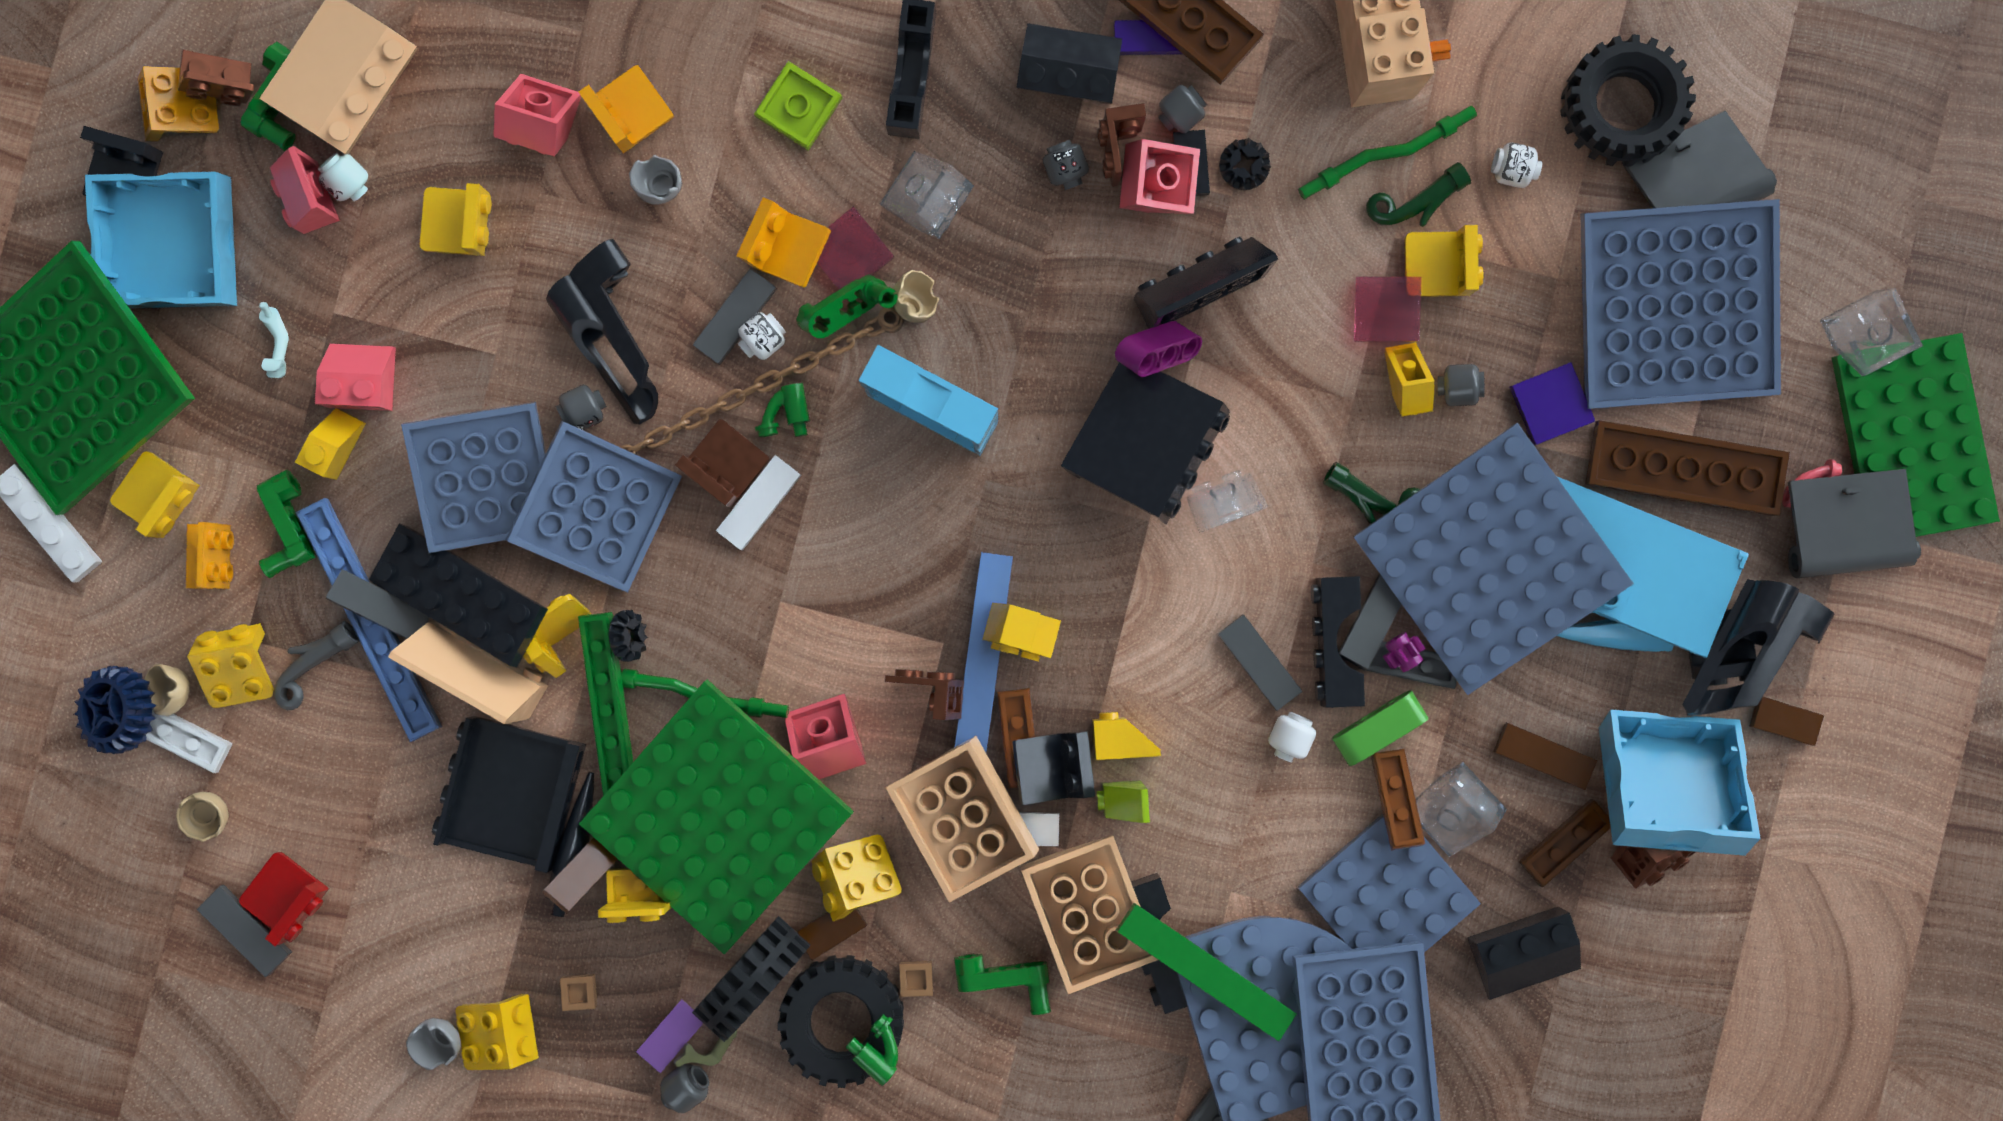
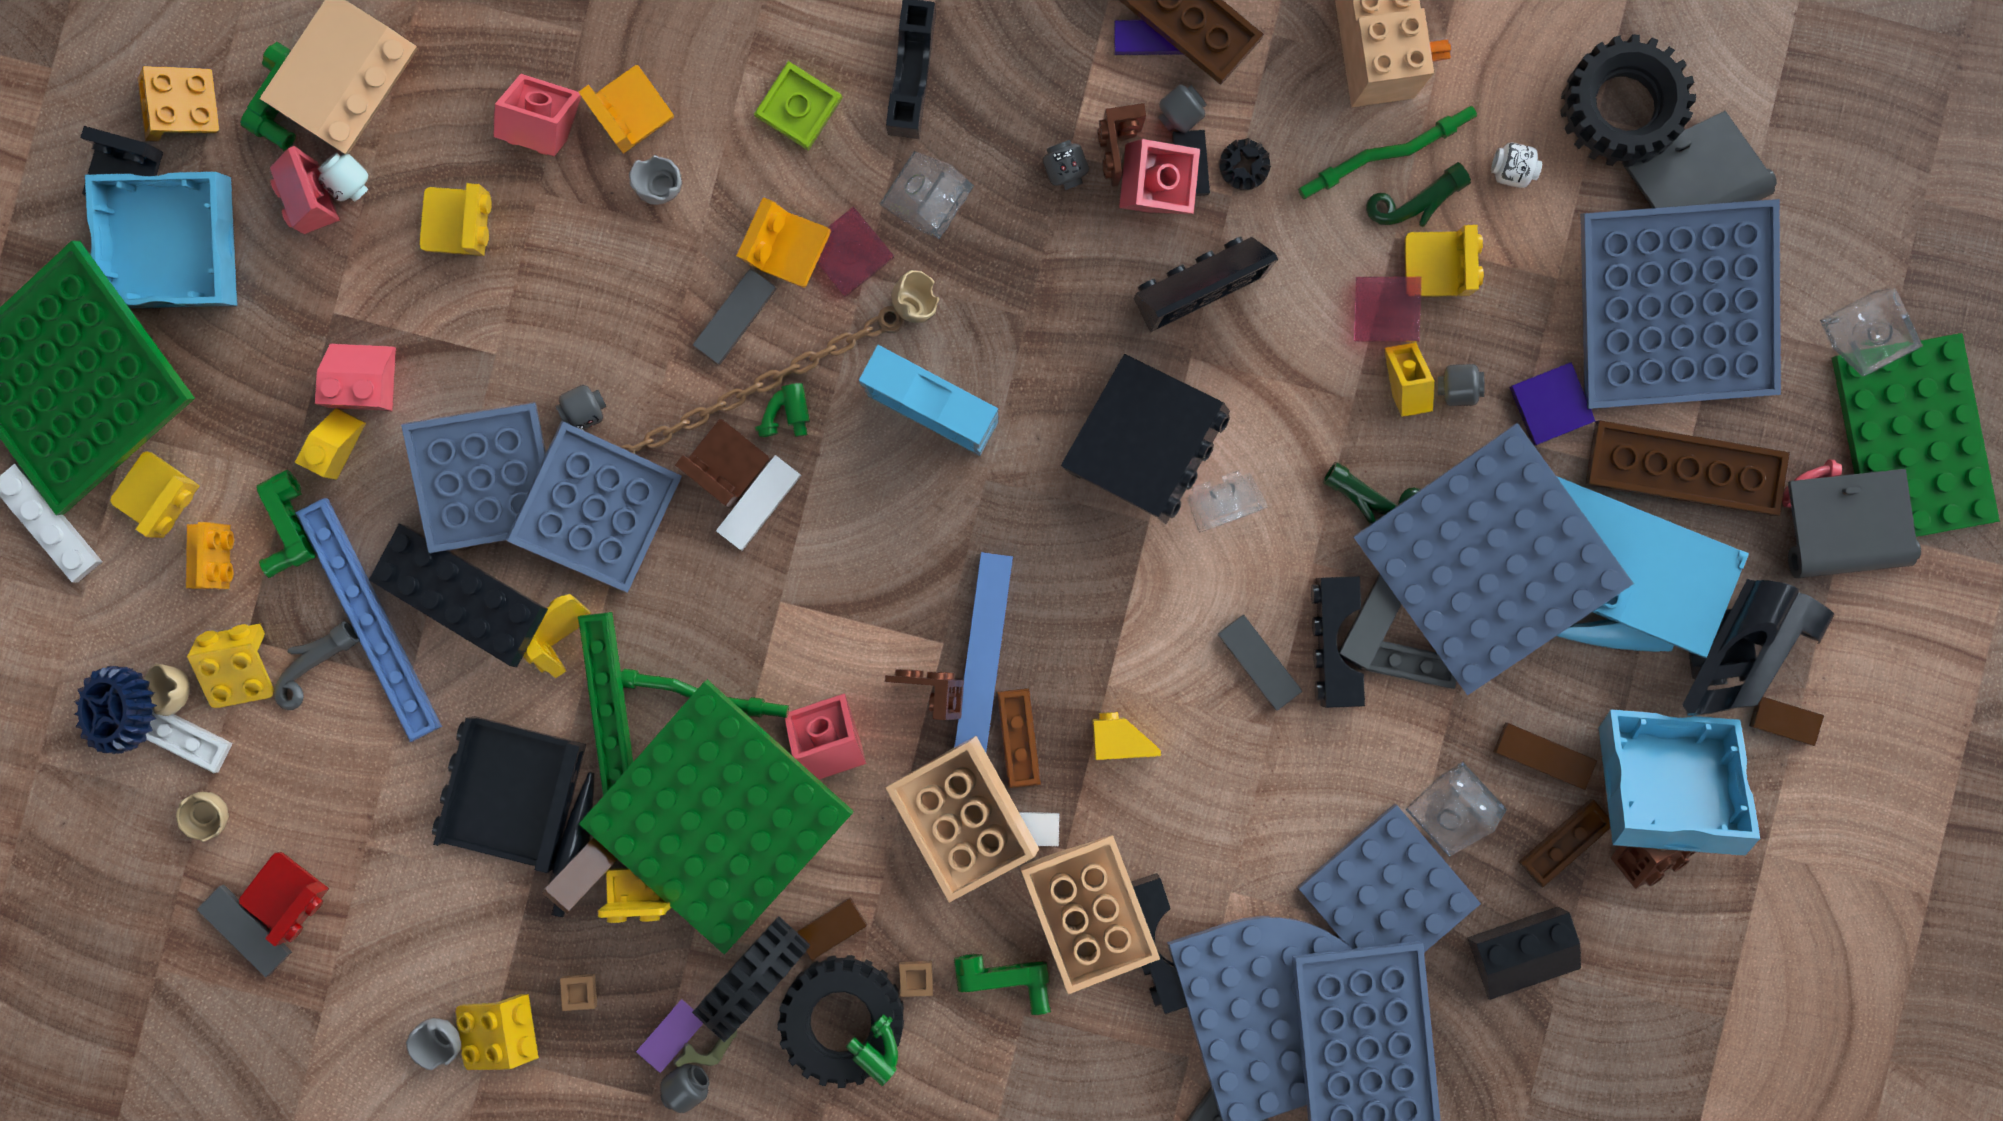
copper bracket [178,50,254,106] -> none
light aqua piece [259,302,289,378] -> none
dark grey tile [326,569,430,639] -> none
light nougat slope [388,622,549,724] -> none
black panel [546,239,658,424] -> none
black gear [609,610,648,662] -> none
white head [737,312,786,360] -> none
green beam [796,275,898,339] -> none
yellow bracket [811,834,902,921] -> none
yellow brick [982,602,1061,662] -> none
black bracket [1012,731,1095,805] -> none
black slope [1016,23,1122,104] -> none
lime slope [1097,780,1150,823] -> none
magenta beam [1115,321,1202,377] -> none
green tile [1116,903,1297,1041] -> none
white head [1268,712,1316,762] -> none
bright green beam [1332,690,1429,766] -> none
dark orange tile [1371,749,1425,851] -> none
magenta gear [1383,632,1426,673] -> none

